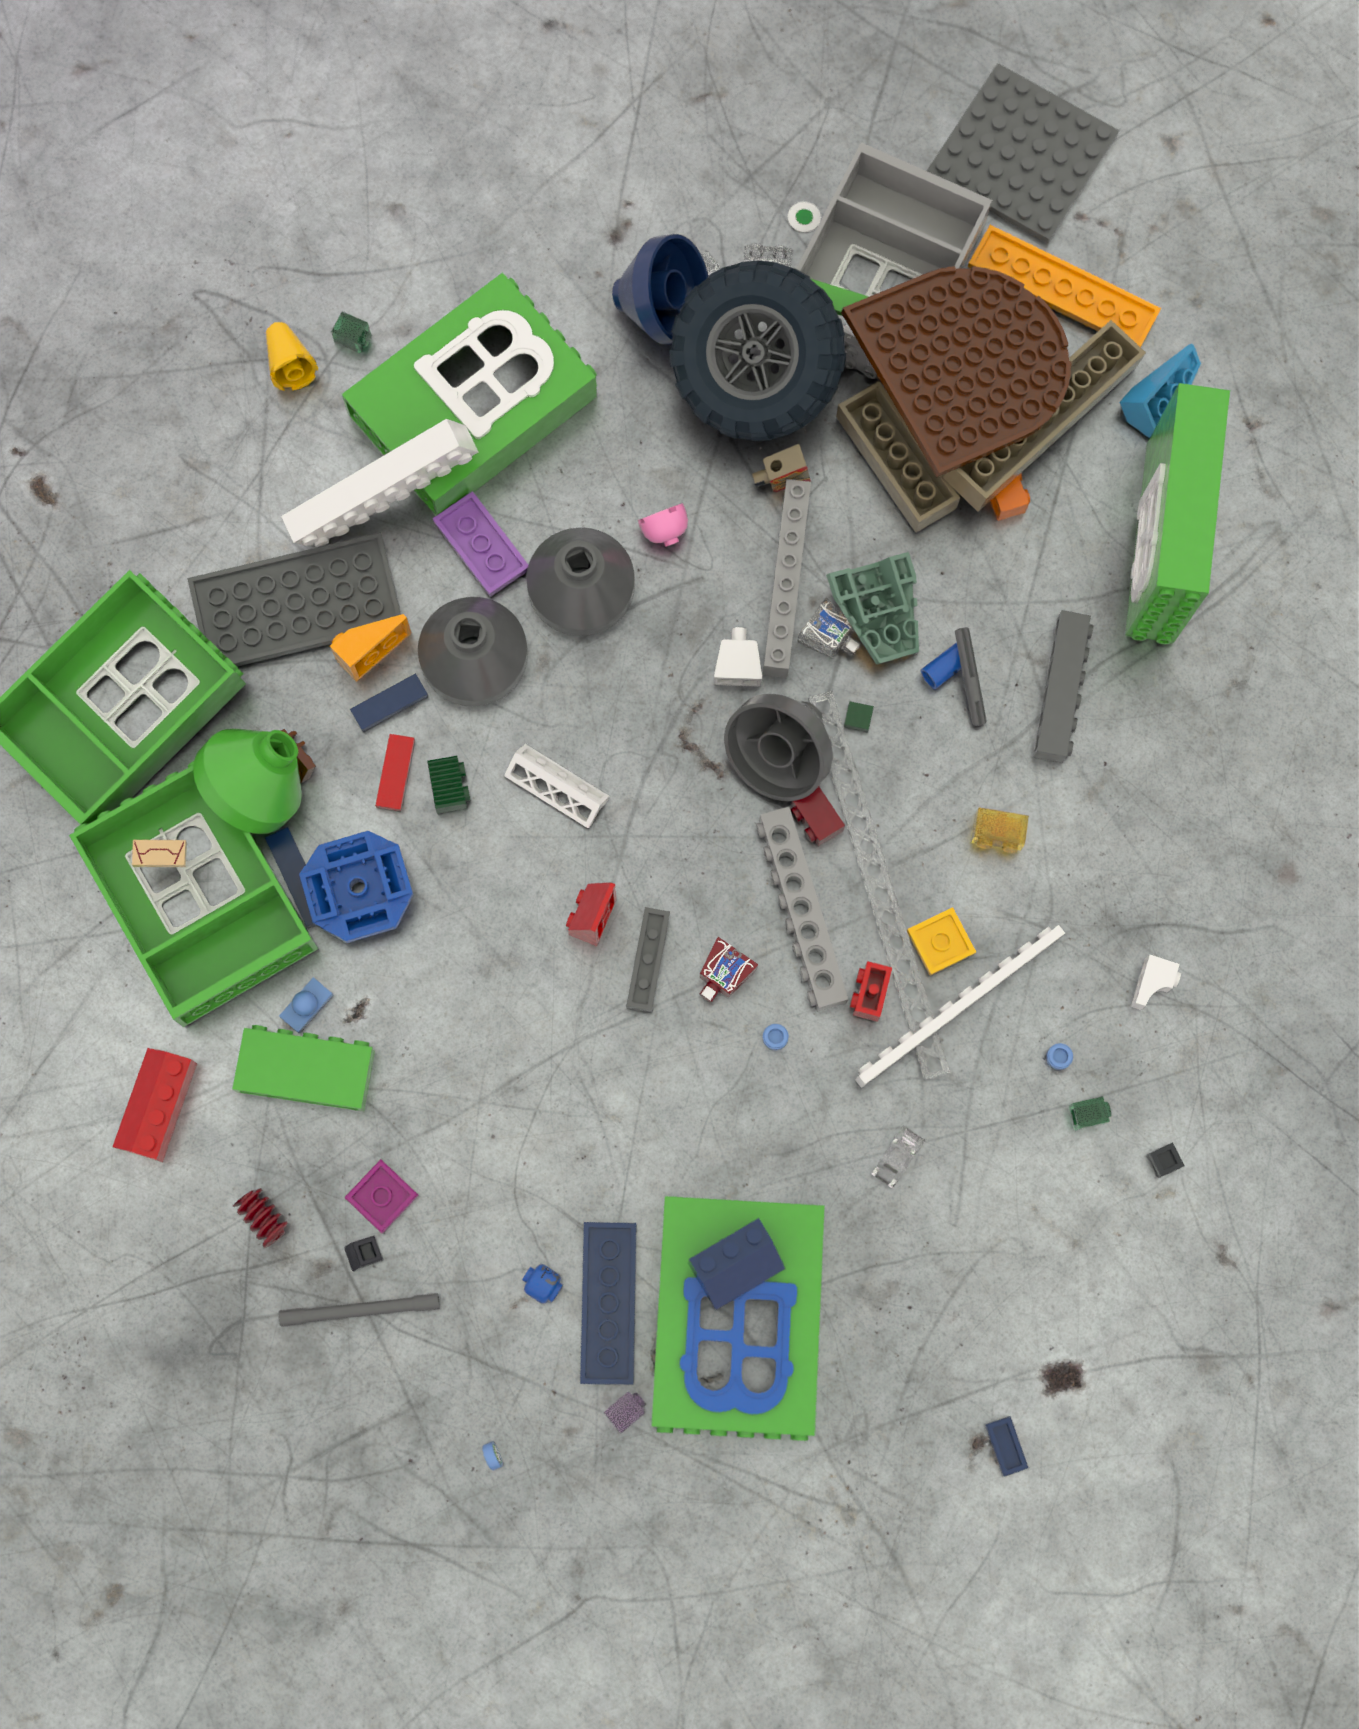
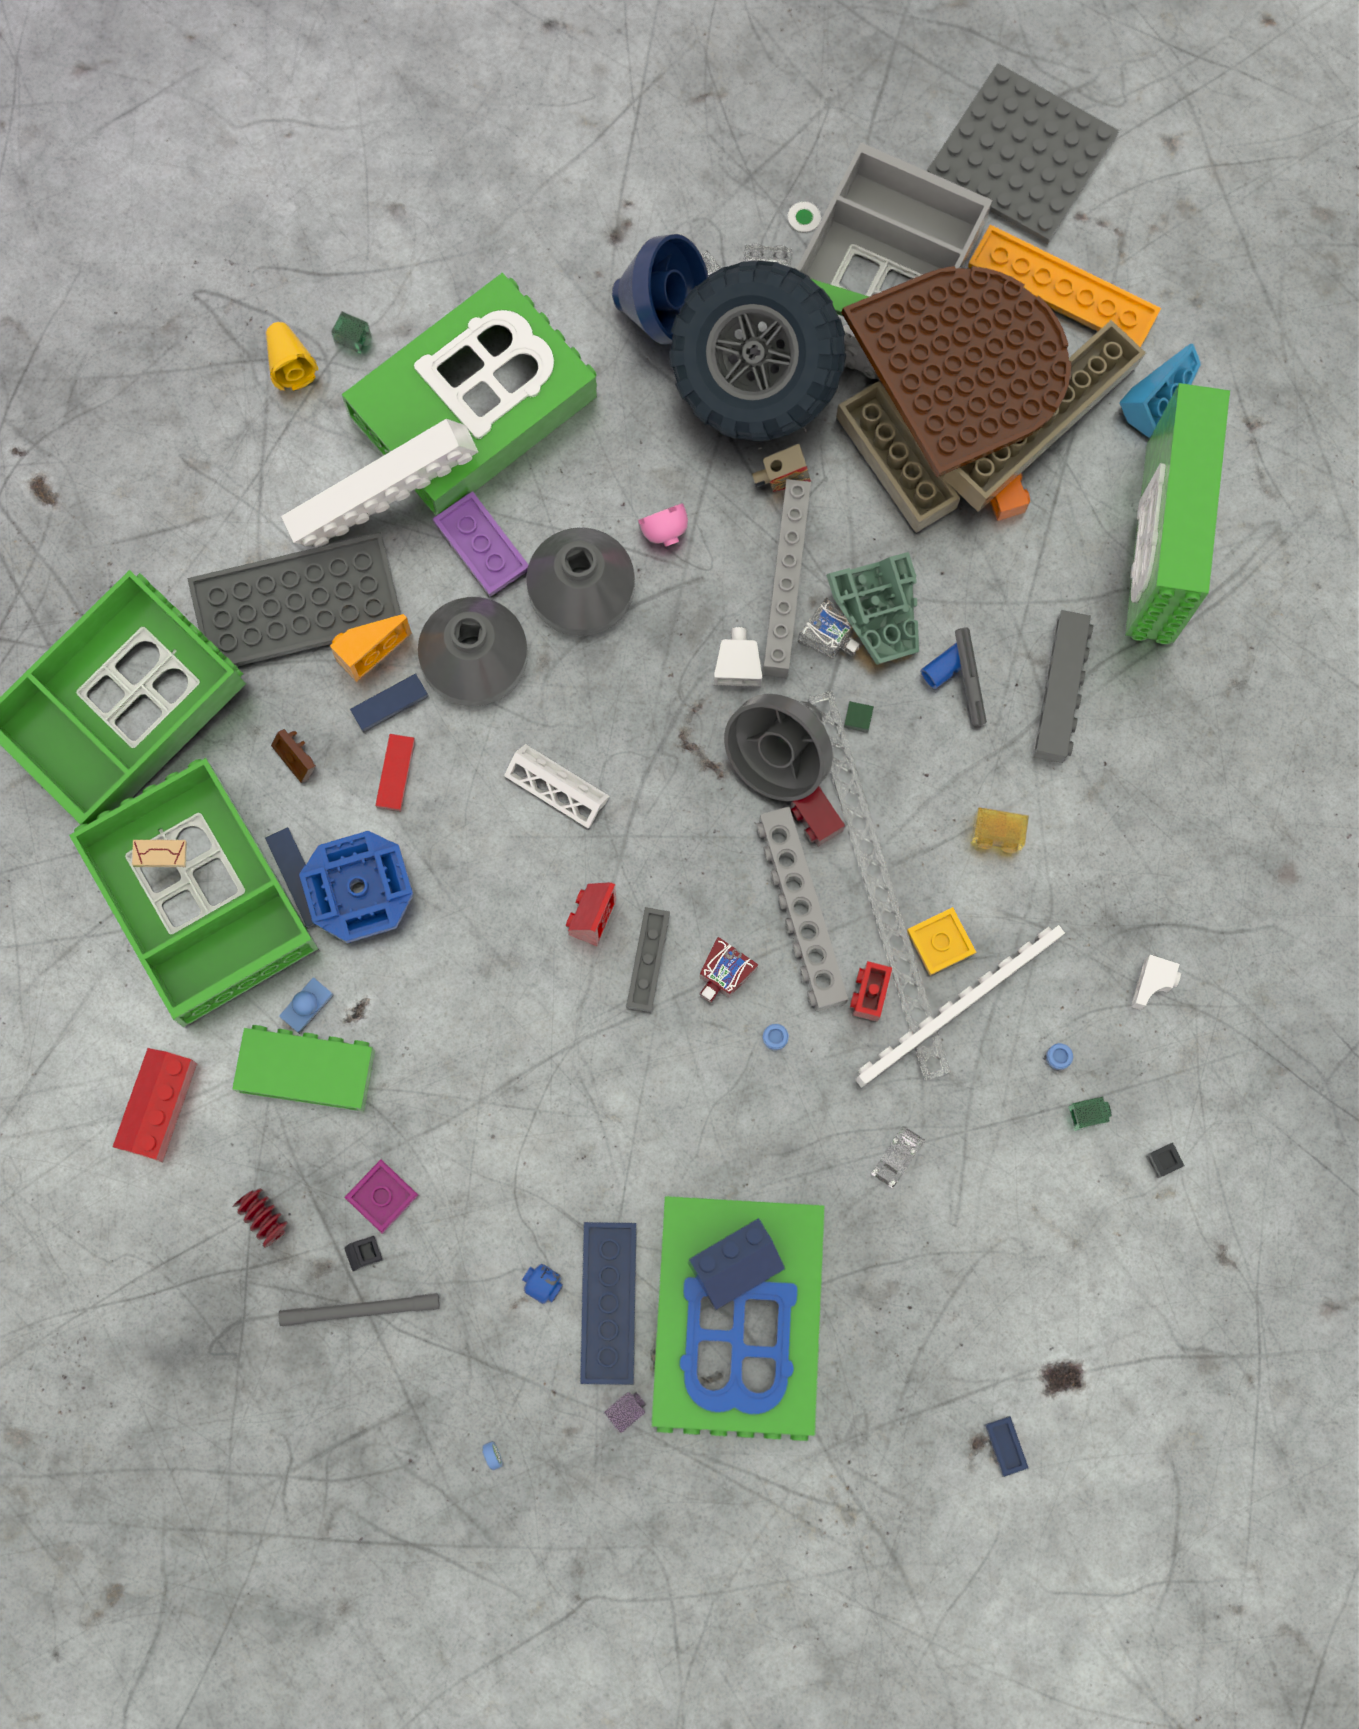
bright green cone [193,729,302,834] -> none
dark green brick [427,755,471,814] -> none

